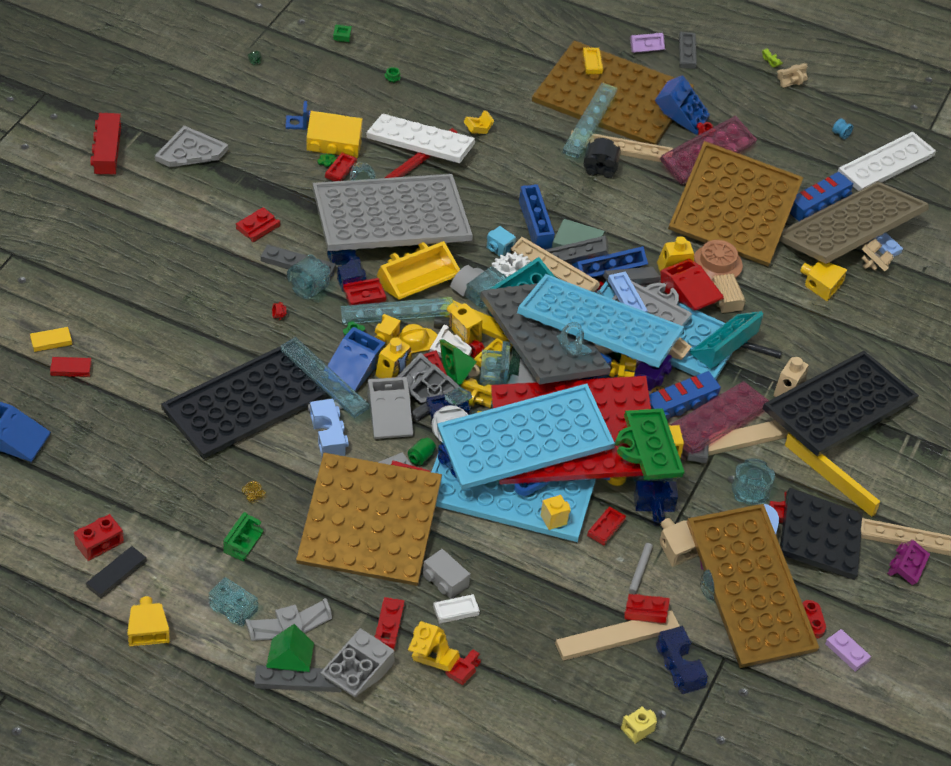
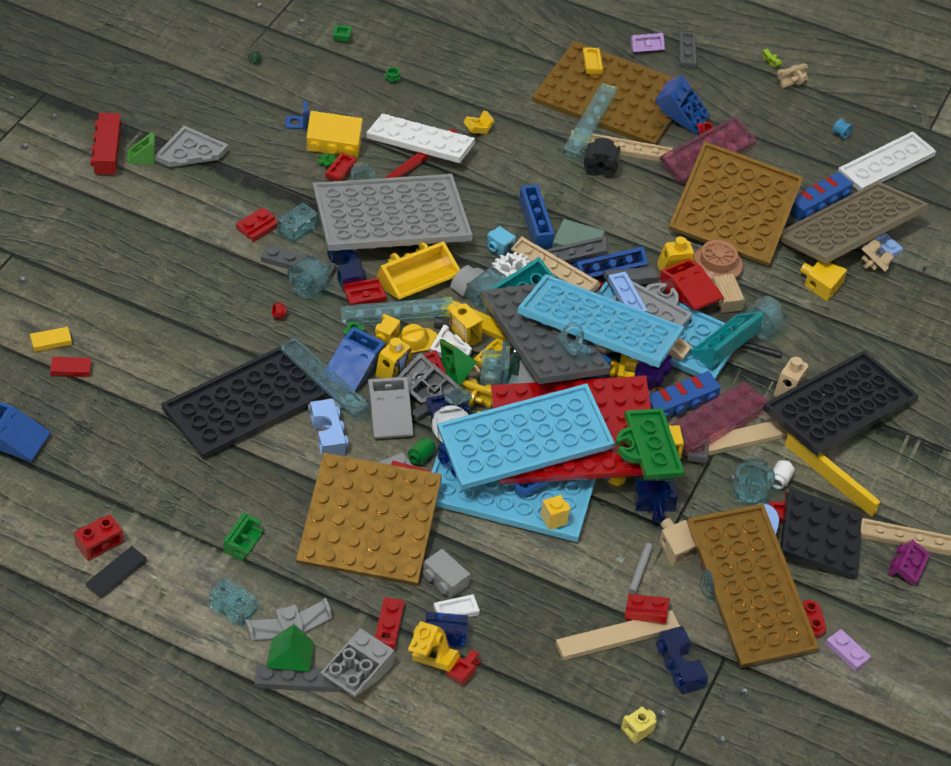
yellow torso [128,596,170,647] -> none
clear yellow plate [242,481,265,502] -> none
red plate [469,340,485,358] -> none
red plate [587,506,626,545] -> none
none -> bright green slope [127,132,156,164]
none -> clear light blue brick [277,203,319,244]
none -> clear blue brick [425,611,468,647]
none -> clear light blue brick [744,295,787,340]
none -> white brick [769,460,795,490]

